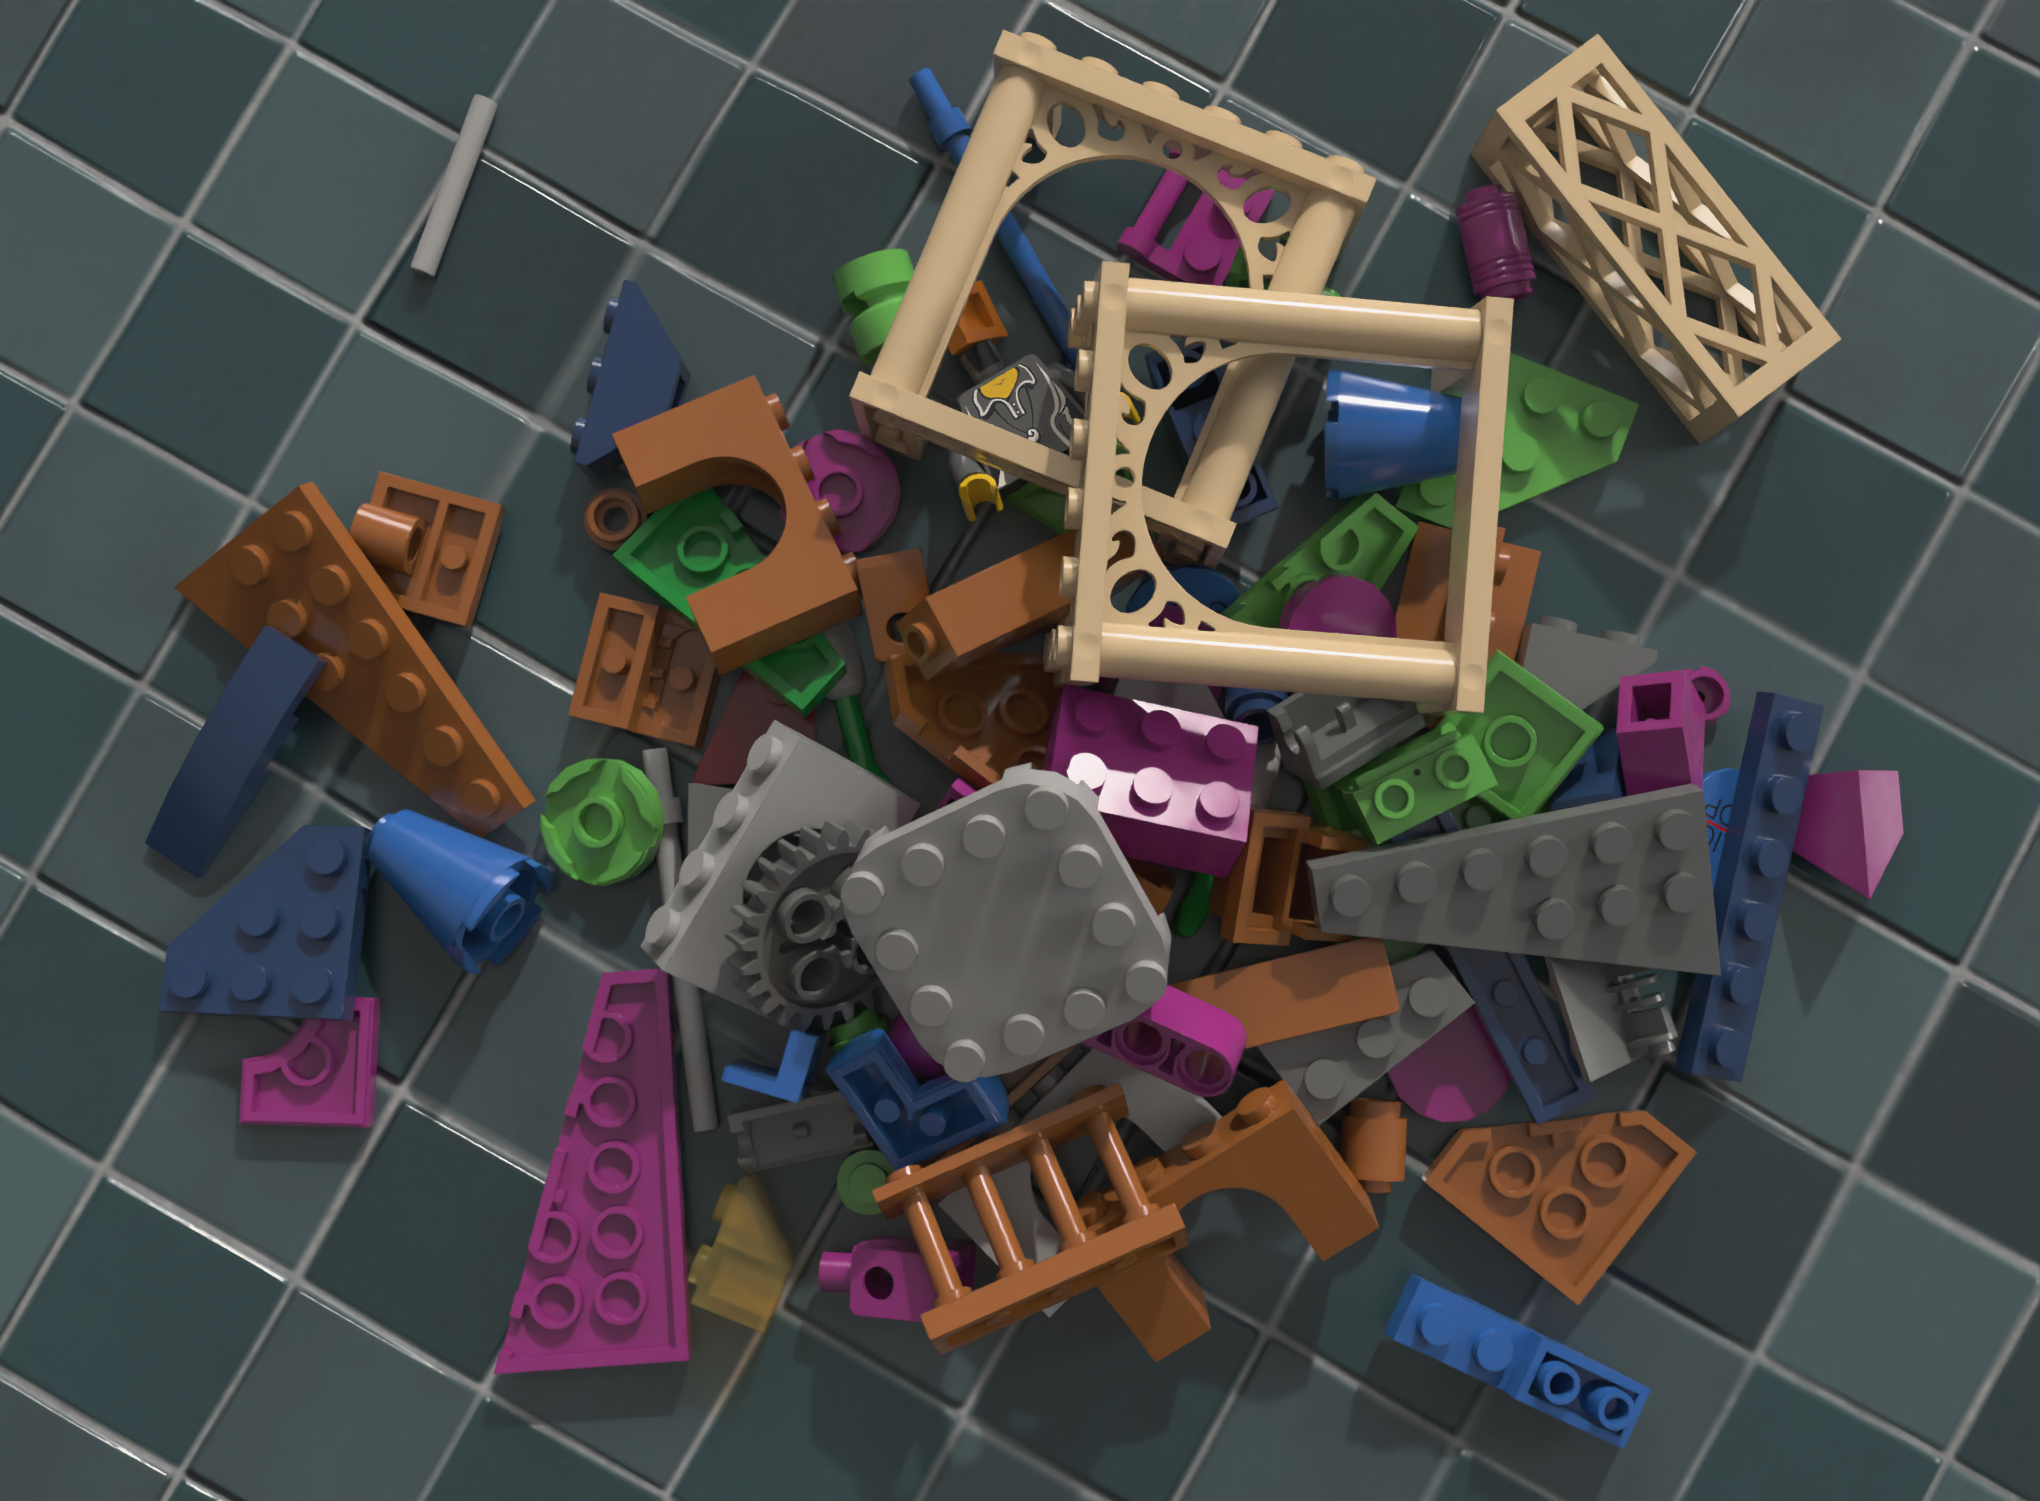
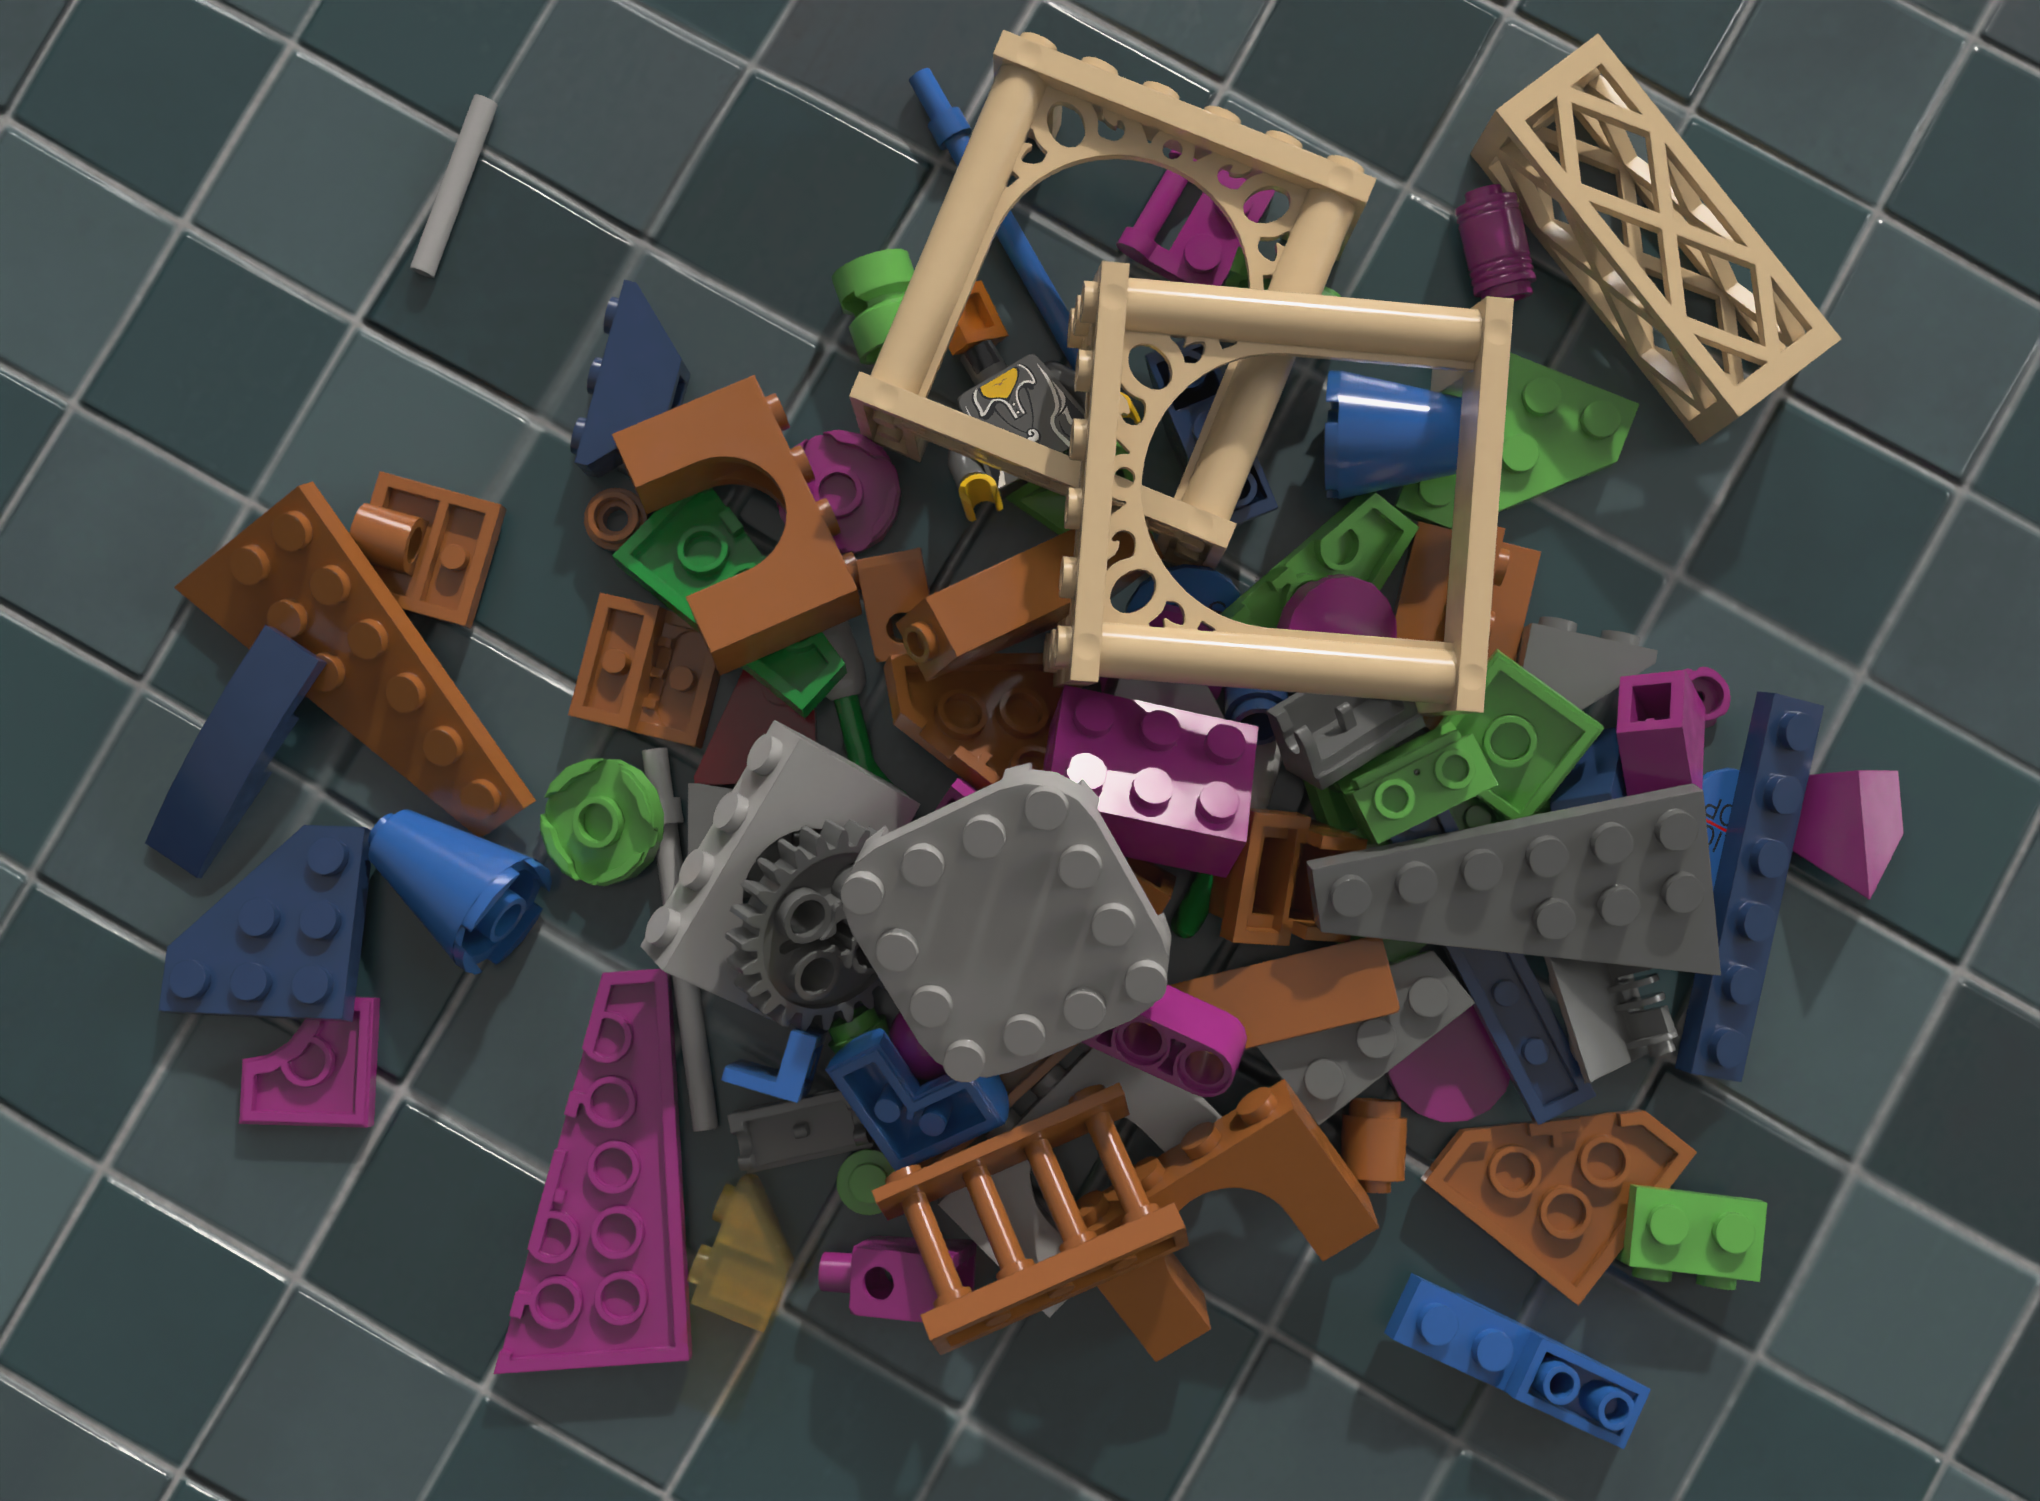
none -> bright green bracket [1616,1184,1767,1290]

